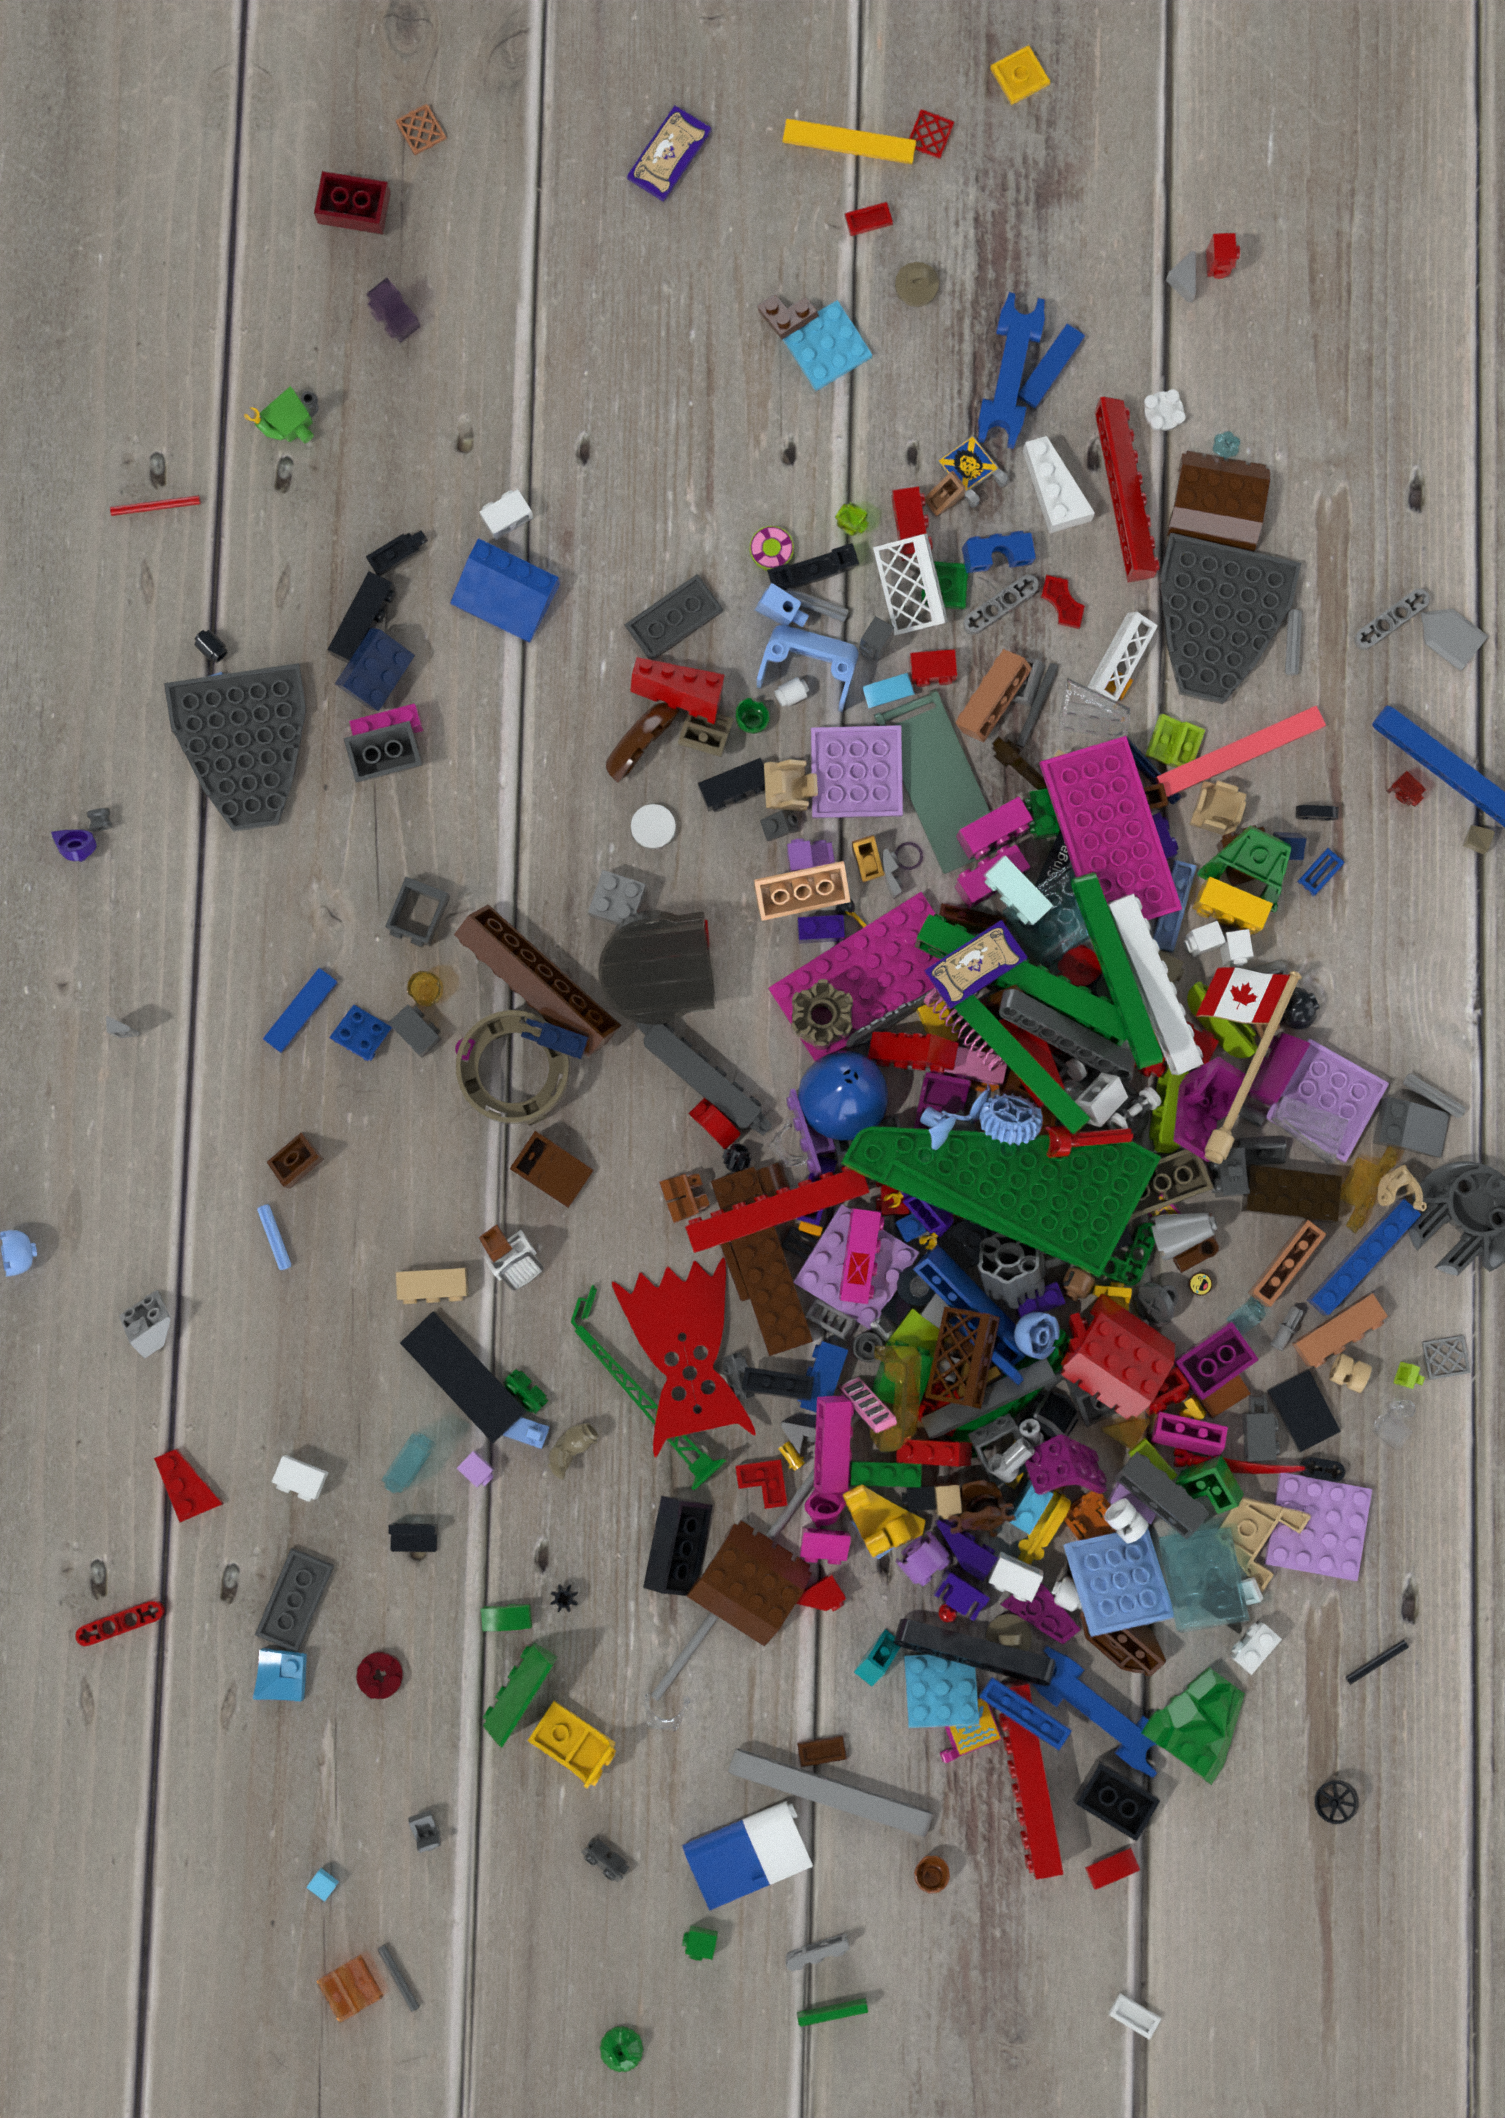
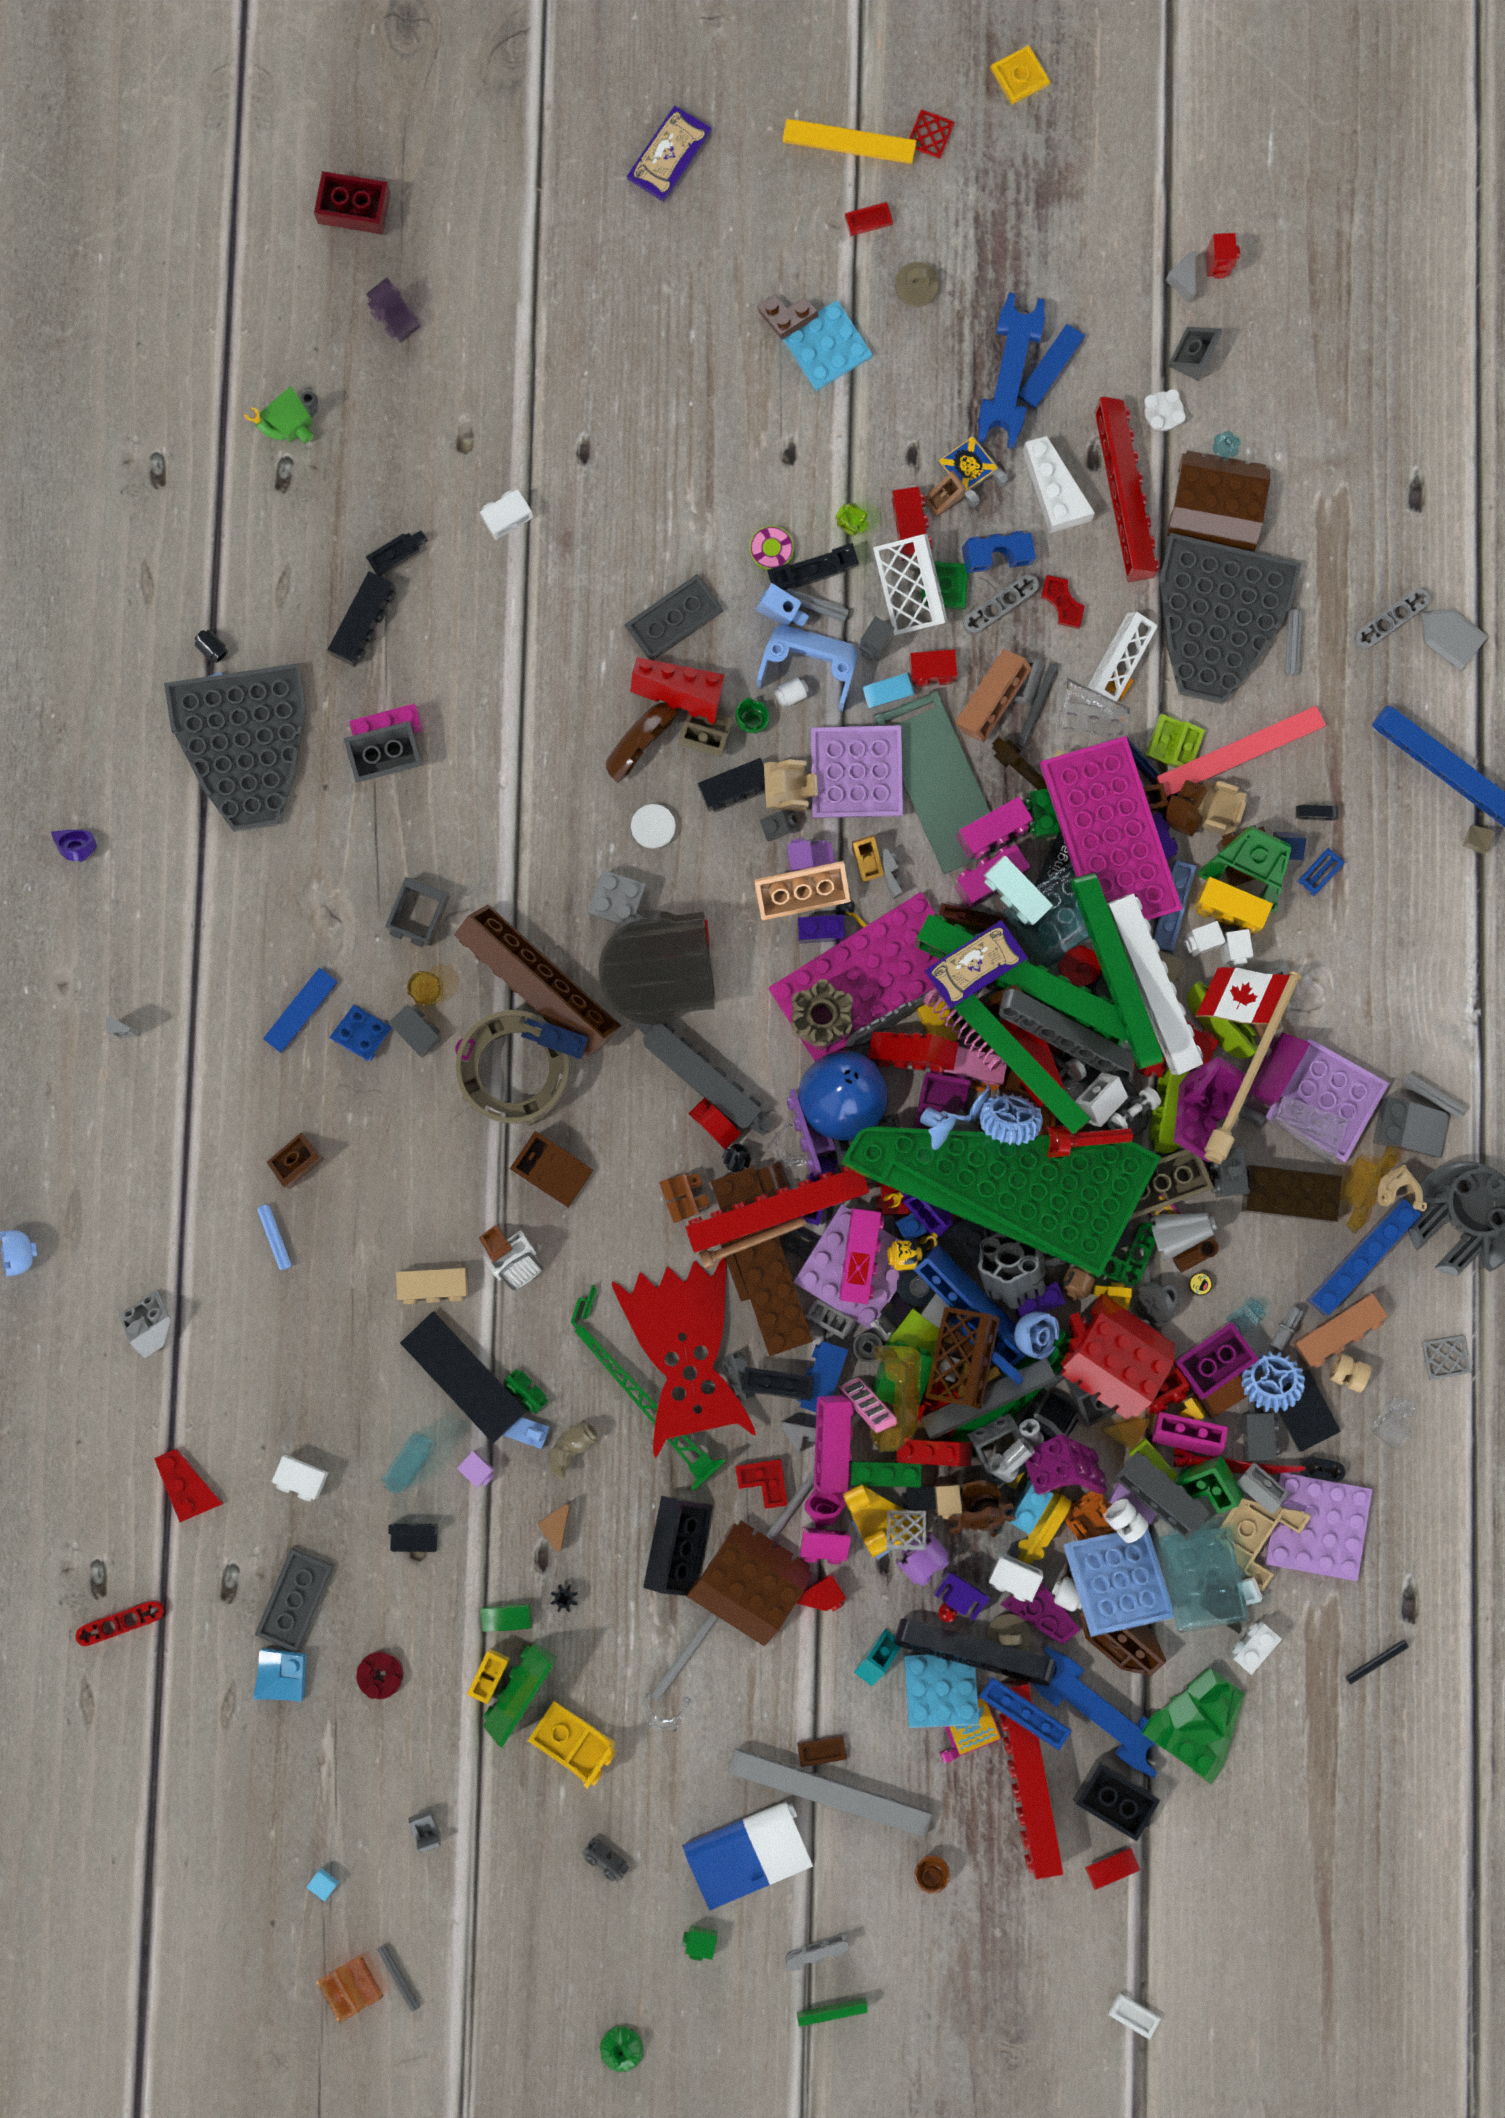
dark grey wheel [87,808,112,832] -> none
red bar [110,495,201,516] -> none
dark blue brick [335,628,415,712] -> none
nougat window [395,104,446,155] -> none
blue slope [450,538,560,643] -> none
yellow pin [778,1440,805,1471] -> none
light orange tile [798,1221,823,1237] -> none
clear purple piece [895,842,923,870] -> none
dark purple slope [935,1518,998,1582] -> none
dark grey slope [1238,1136,1286,1165] -> none
nougat brick [1248,1220,1326,1307] -> none
black plant [1280,987,1320,1030] -> none
black wheel [1314,1780,1359,1824] -> none
clear red brick [1386,771,1426,807] -> none
lime tile [1393,1362,1425,1389] -> none
none -> yellow brick [467,1648,510,1705]
none -> medium nougat slope [537,1503,570,1552]
none -> medium nougat piece [699,1218,806,1270]
none -> yellow head [887,1240,922,1271]
none -> light grey window [887,1510,926,1551]
none -> reddish brown brick [1167,780,1208,837]
none -> dark grey slope [1168,327,1223,381]
none -> light grey slope [1237,1462,1289,1514]
none -> light blue gear [1241,1351,1305,1413]

